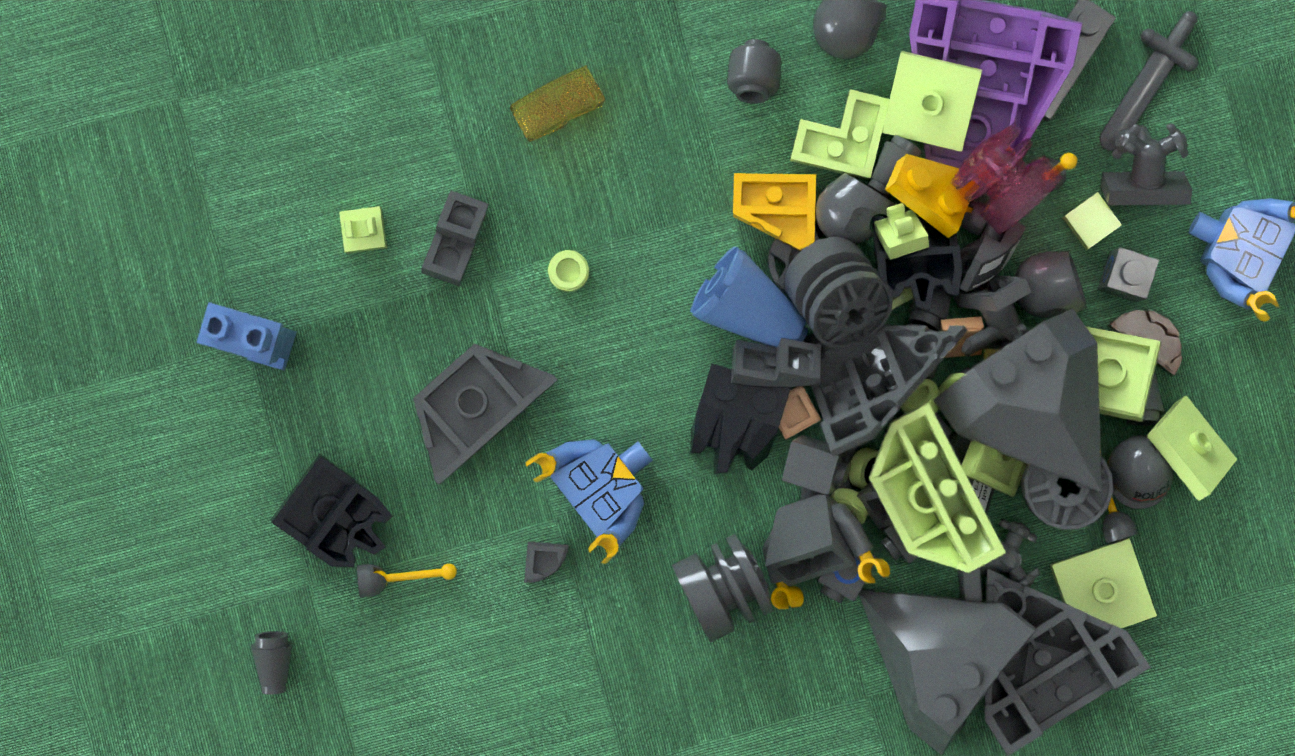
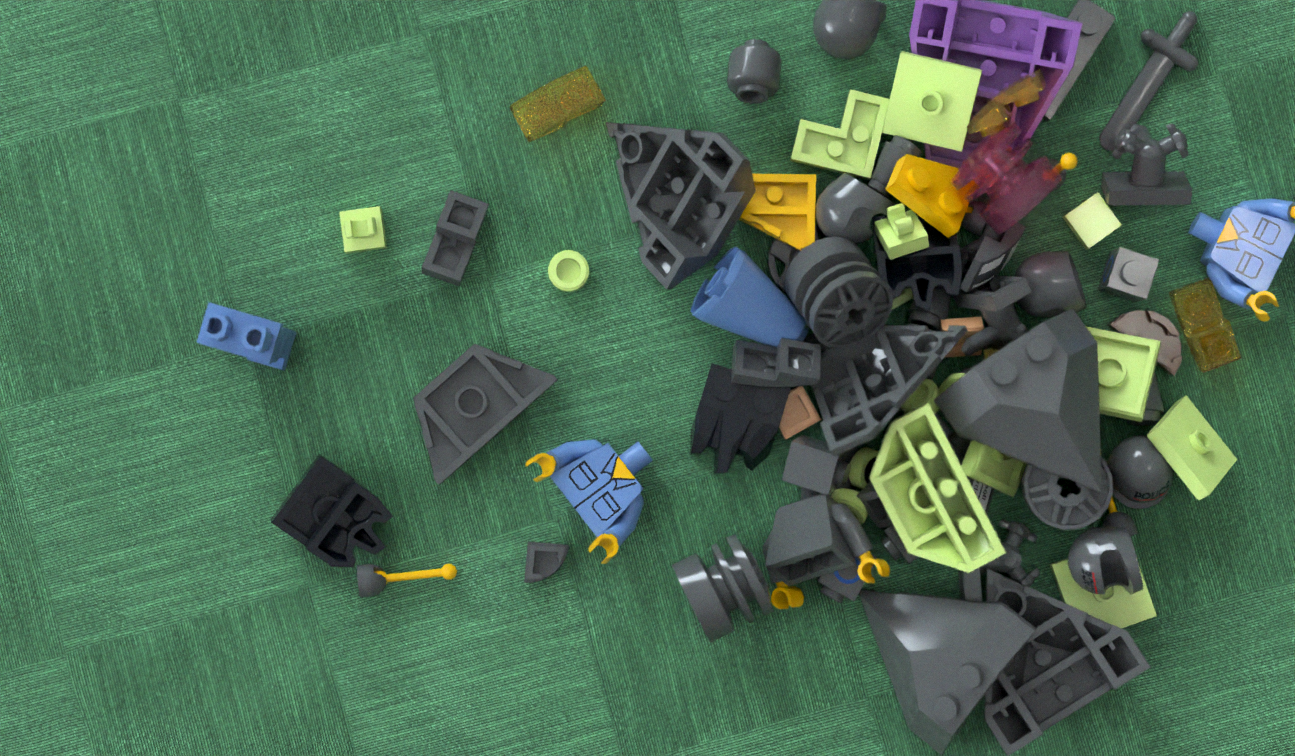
dark grey cone [251,631,293,695] -> none
none -> dark grey wedge [606,122,756,289]
none -> clear yellow slope [967,69,1046,137]
none -> dark grey helmet [1068,526,1143,595]
none -> clear yellow slope [1169,278,1241,373]

